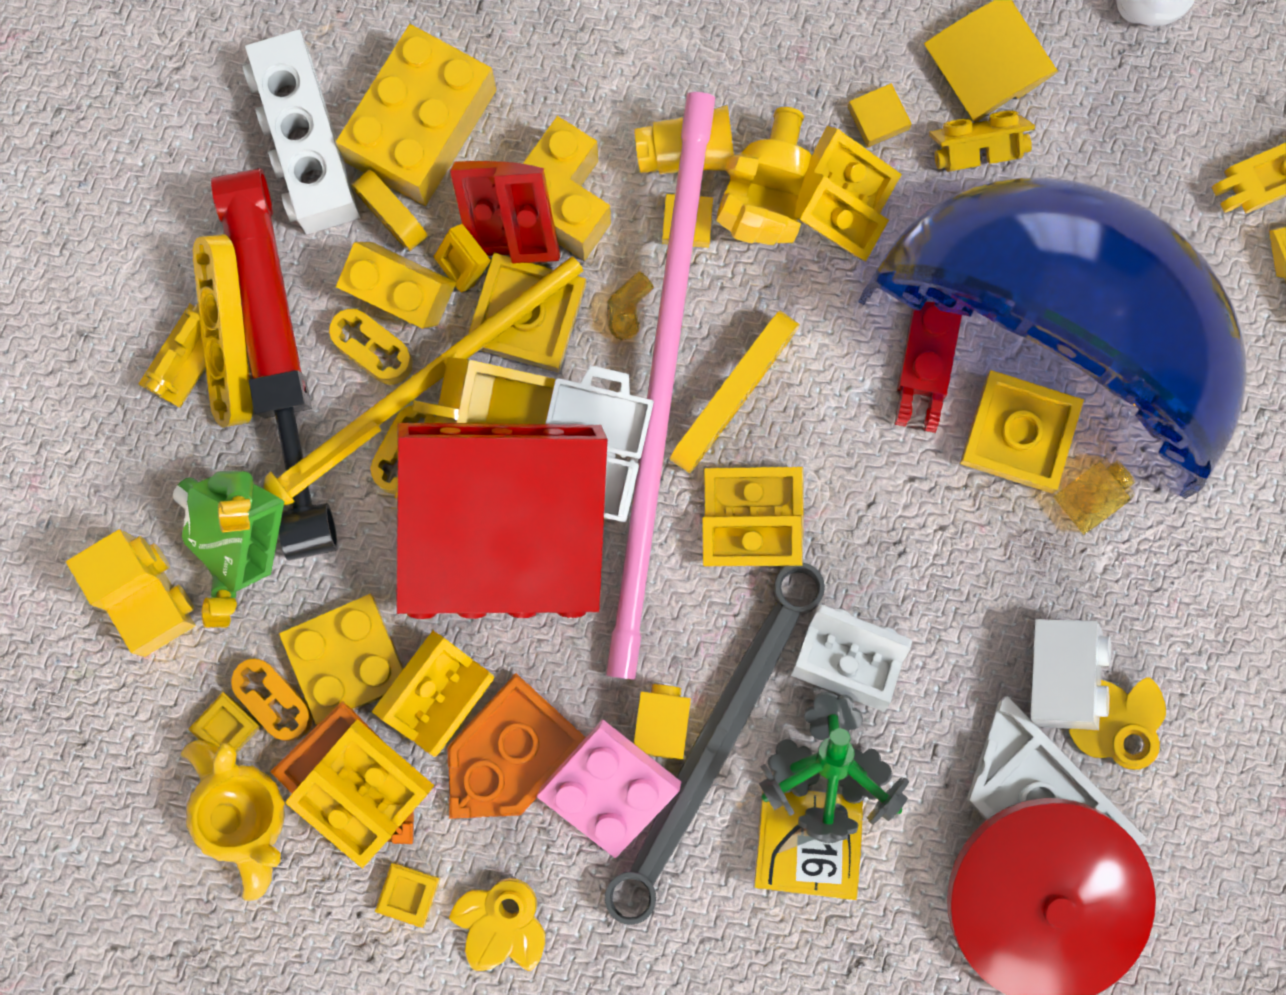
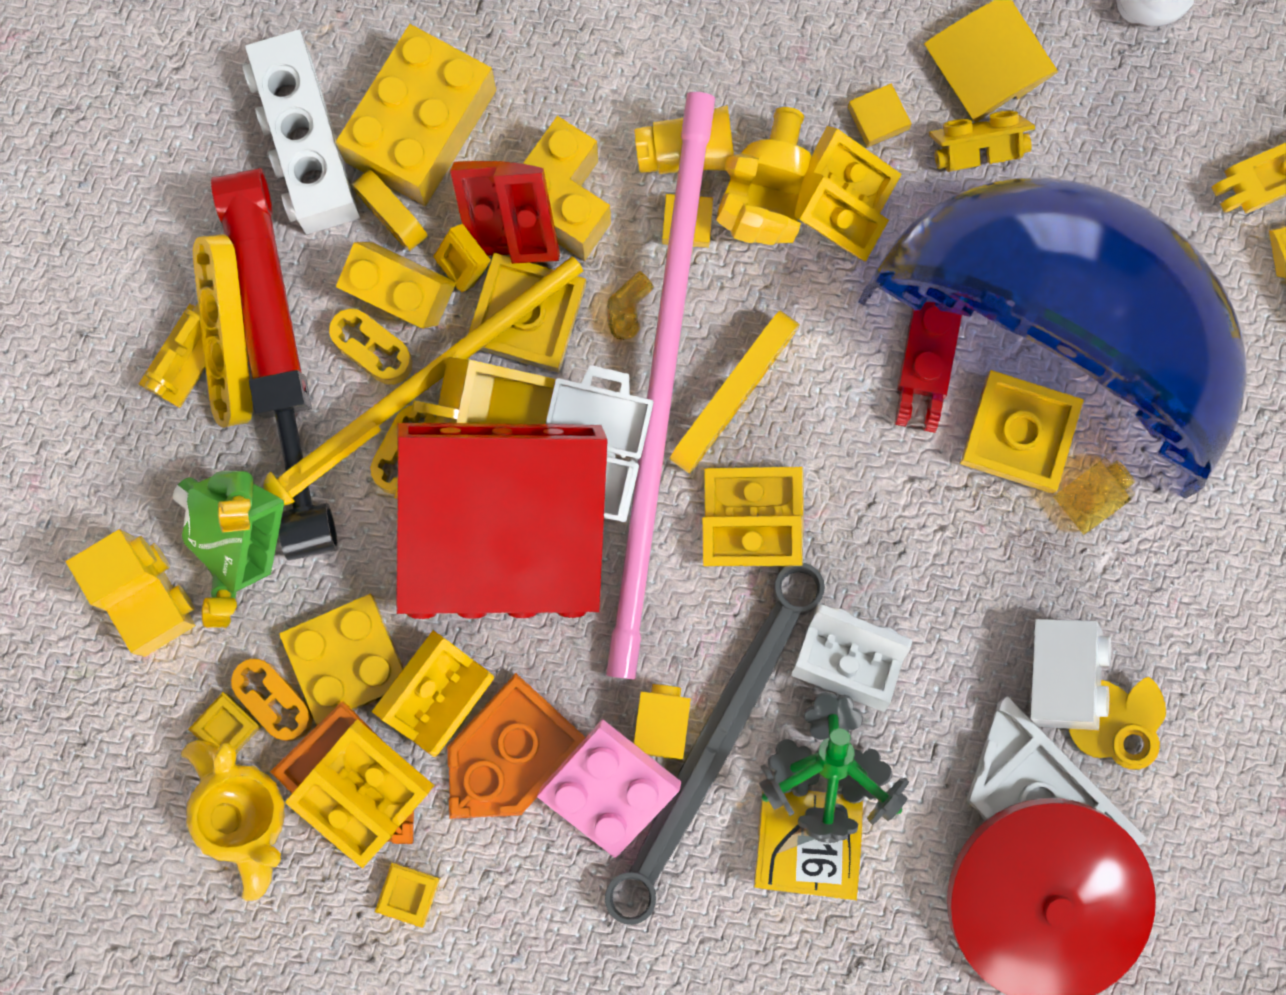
yellow plate [449,878,546,971] -> none

